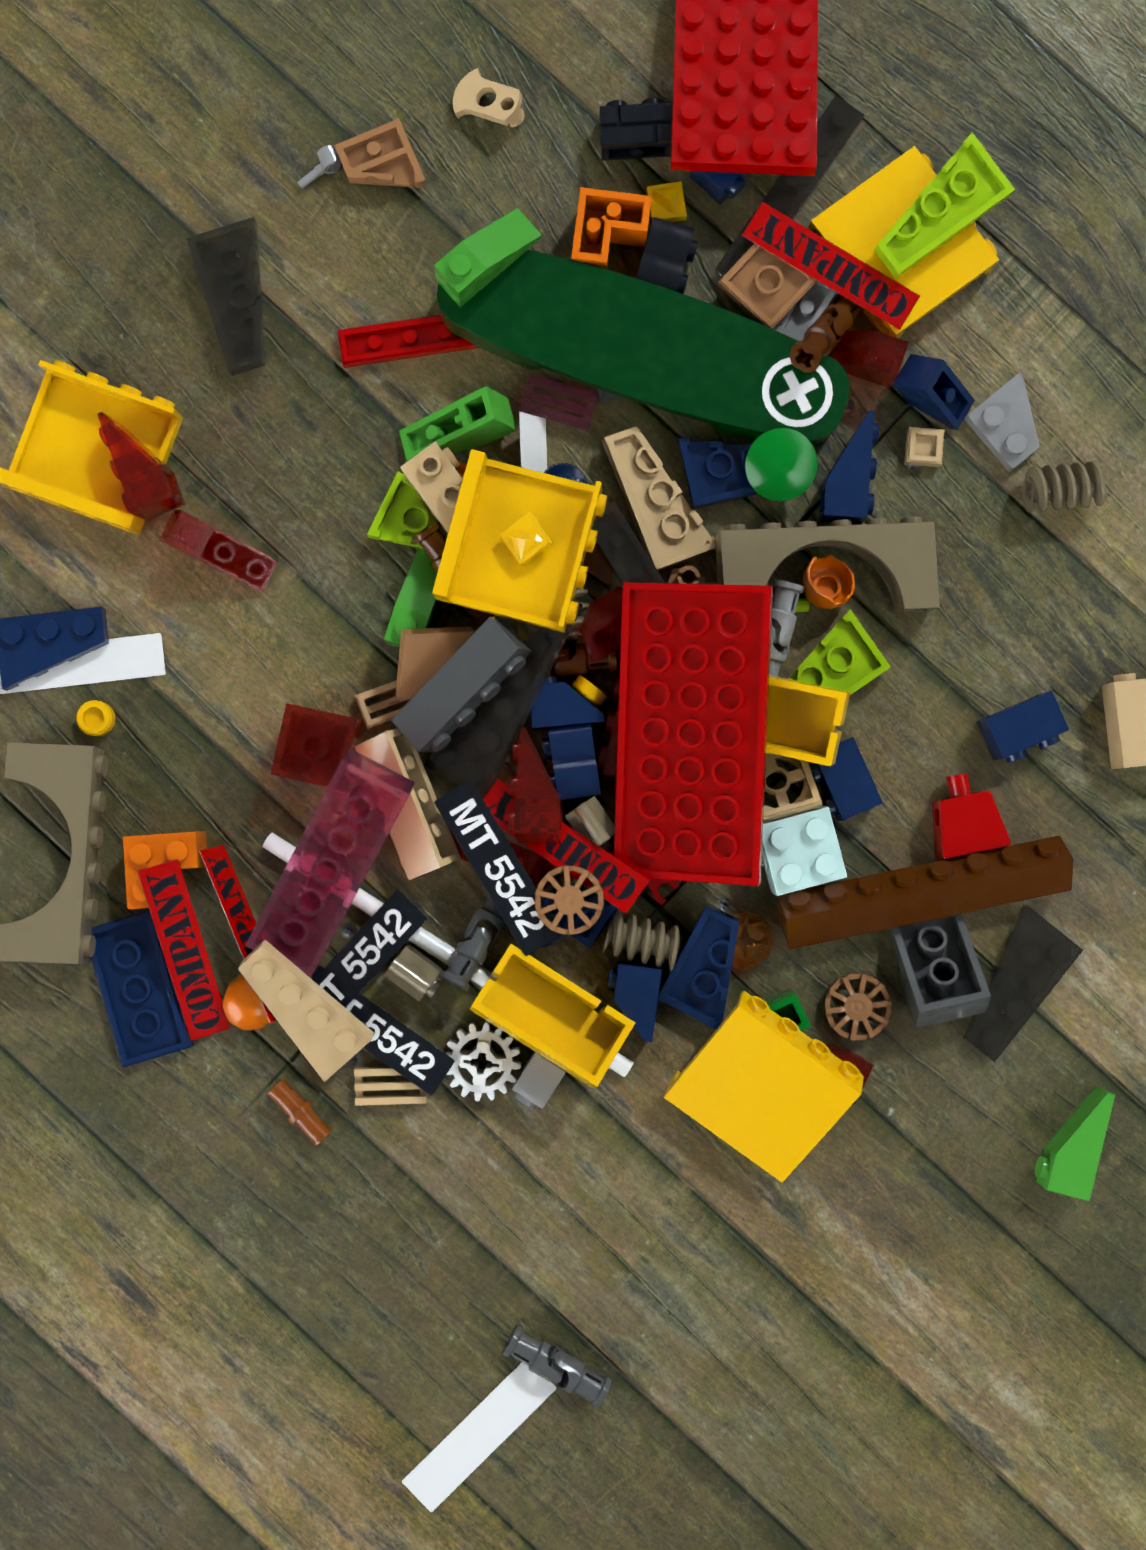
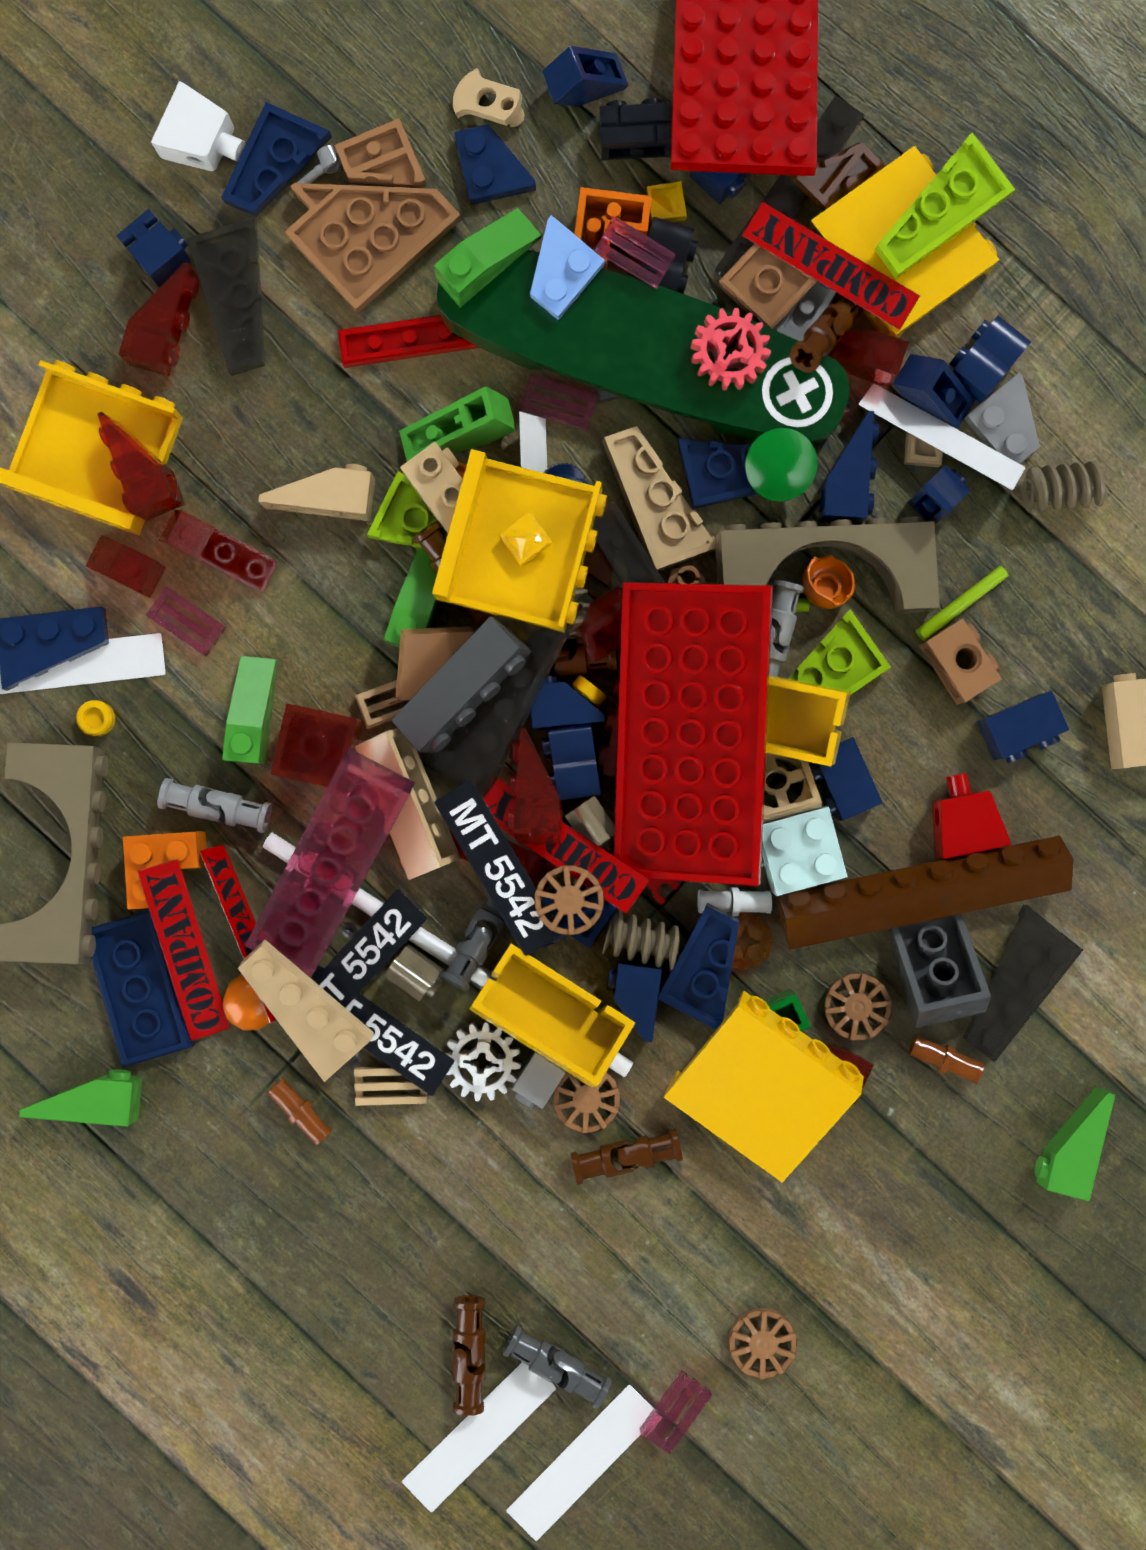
none -> bright green slope [19,1069,142,1127]
none -> clear red slope [86,535,166,598]
none -> dark blue brick [116,209,191,288]
none -> clear red slope [118,262,200,376]
none -> clear pink tile [146,586,227,657]
none -> white torso [151,81,245,171]
none -> light grey piece [157,778,272,833]
none -> dark blue wing [221,102,332,217]
none -> bright green slope [222,656,277,765]
none -> tan slope [258,464,375,521]
none -> medium nougat wing [284,183,461,314]
none -> reddish brown piece [453,1295,486,1416]
none -> dark blue wing [454,124,536,205]
none -> white sticker [506,1385,659,1541]
none -> light blue wing [530,215,605,320]
none -> dark blue slope [542,46,629,107]
none -> medium nougat wheel [553,1072,620,1133]
none -> reddish brown piece [571,1128,683,1185]
none -> clear pink tile [594,216,676,289]
none -> clear pink tile [639,1370,712,1454]
none -> coral gear [690,308,771,391]
none -> white pin [697,888,772,916]
none -> medium nougat wheel [728,1308,797,1380]
none -> reddish brown wing [791,142,886,211]
none -> white sticker [859,384,1025,490]
none -> dark blue slope [907,465,971,524]
none -> dark orange pin [908,1034,985,1084]
none -> lime bar [915,566,1009,641]
none -> medium nougat brick [919,619,1002,705]
none -> dark blue brick [949,315,1031,403]

